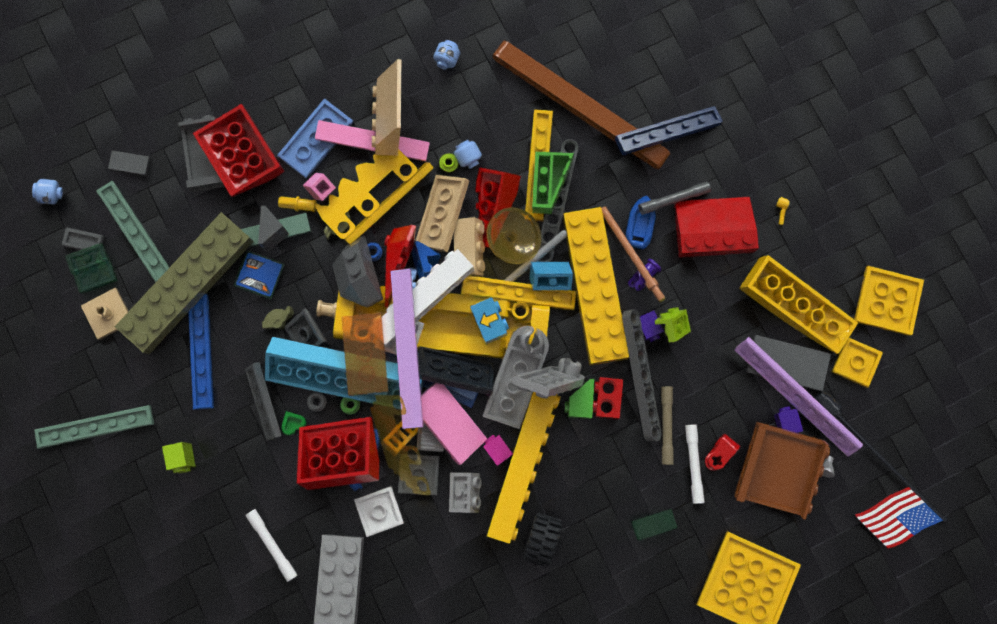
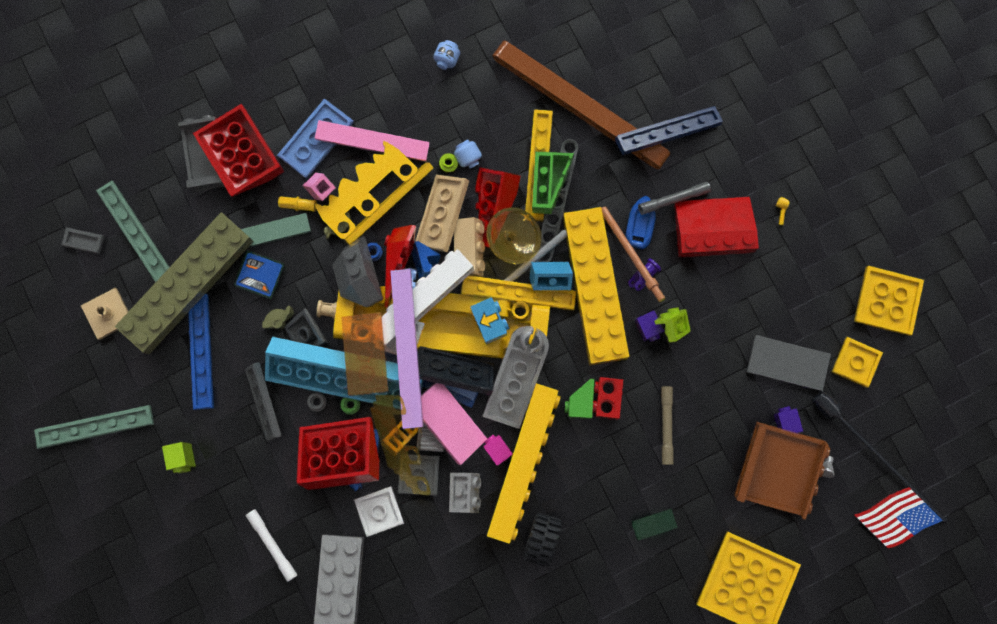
light blue head [32,179,63,205] -> none
clear green slope [65,243,118,294] -> none
dark grey tile [108,151,151,176] -> none
dark grey slope [258,206,289,252] -> none
green tile [281,411,307,435] -> none
tan slope [372,59,401,155] -> none
light grey plate [512,358,585,398] -> none
dark grey beam [622,309,661,442] -> none
white piece [685,425,705,504] -> none
red piece [705,433,740,471] -> none
lavender tile [735,337,863,457] -> none
yellow slope [739,255,858,354] -> none

